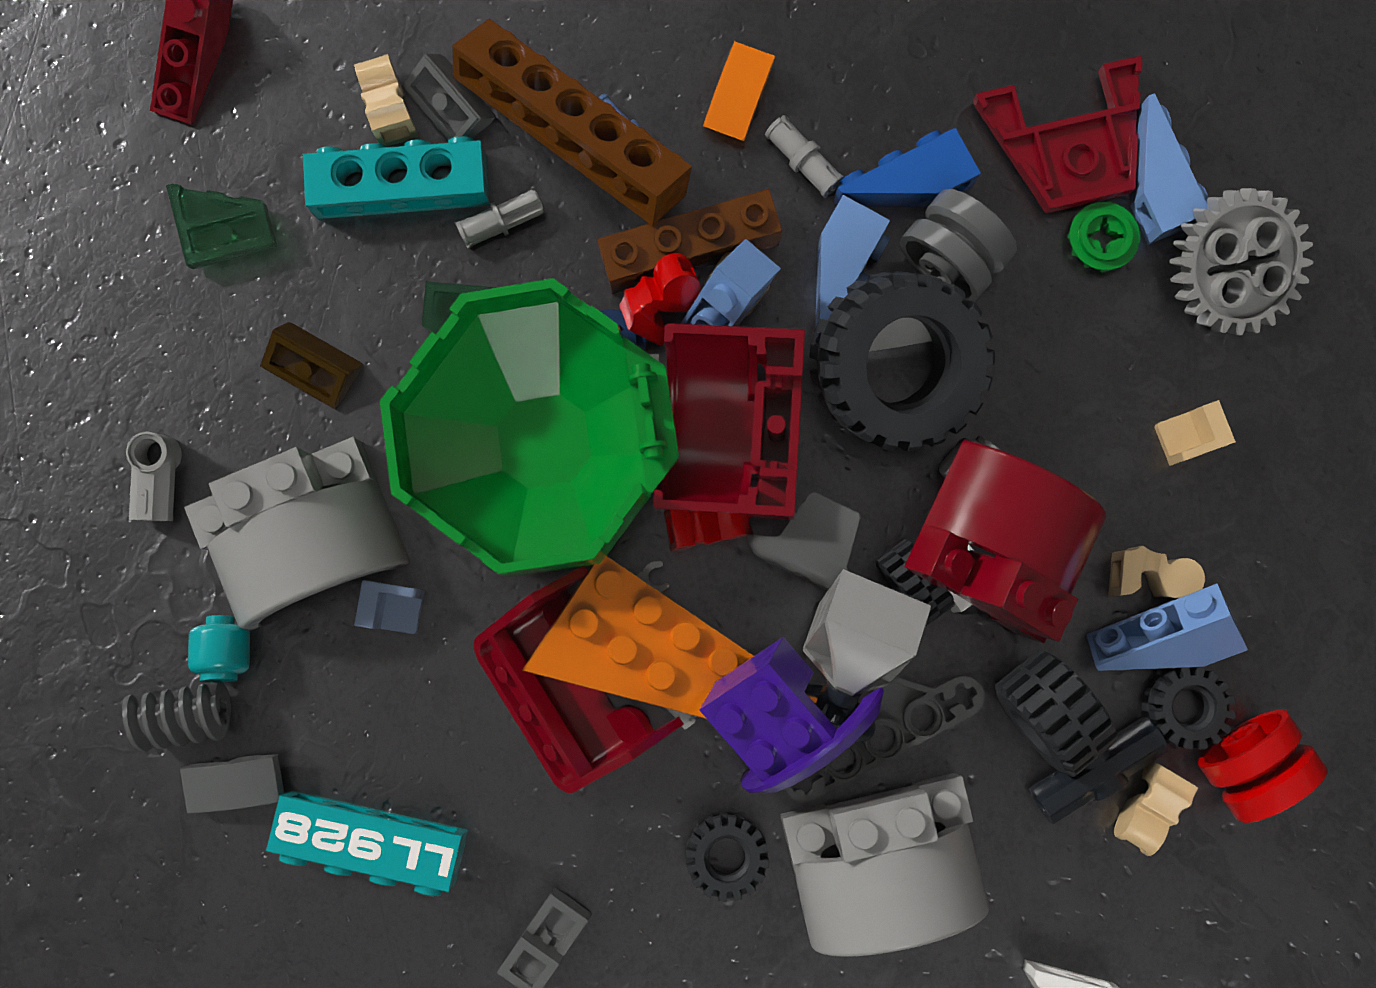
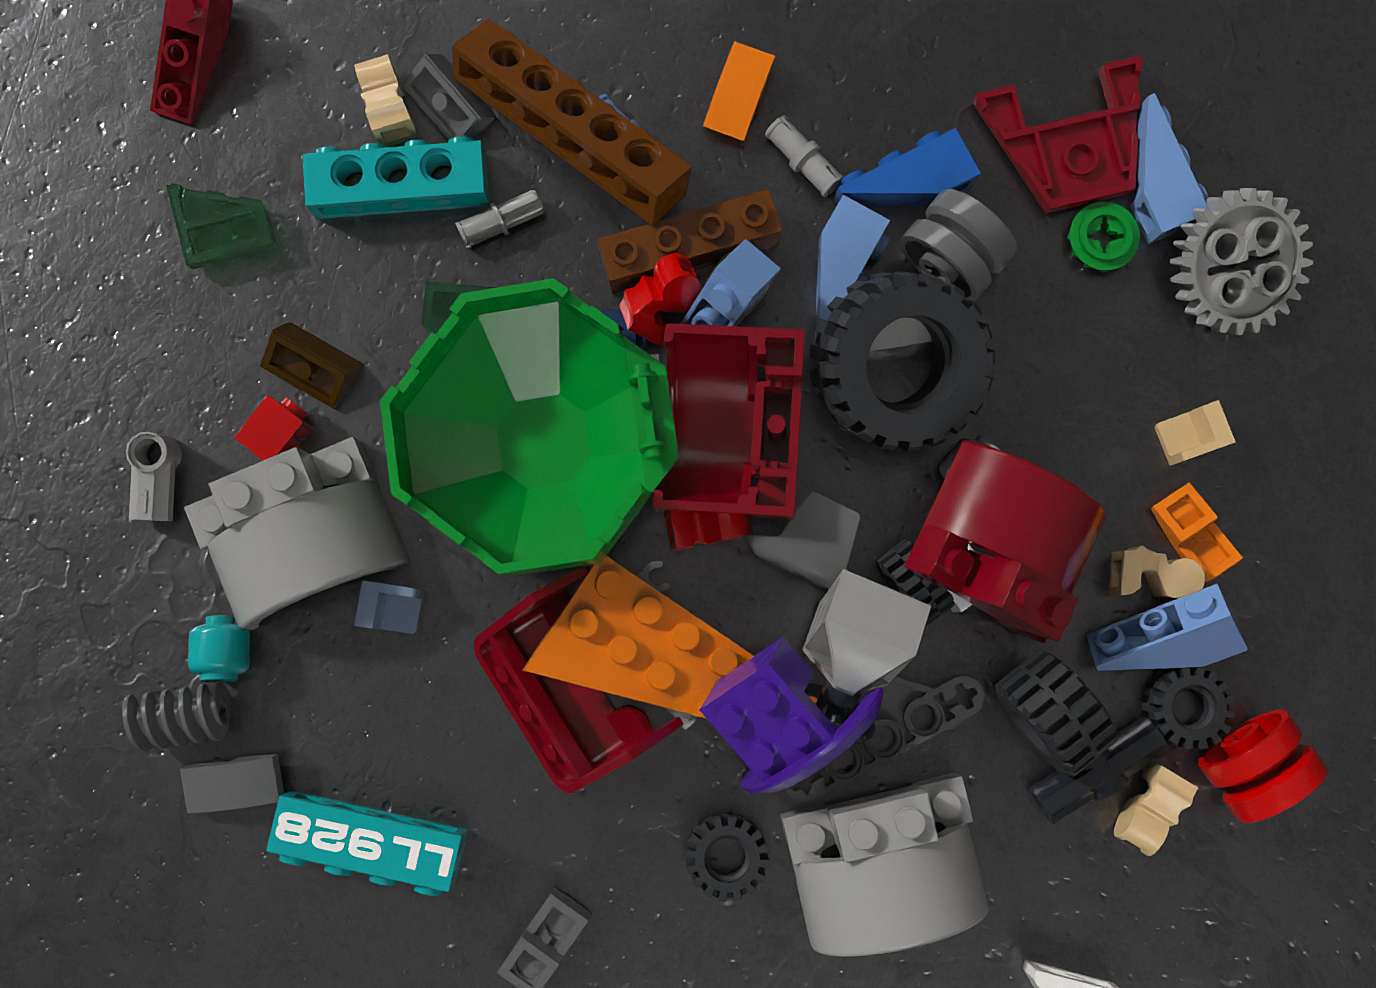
none -> red brick [234,395,315,460]
none -> orange slope [1151,482,1243,586]

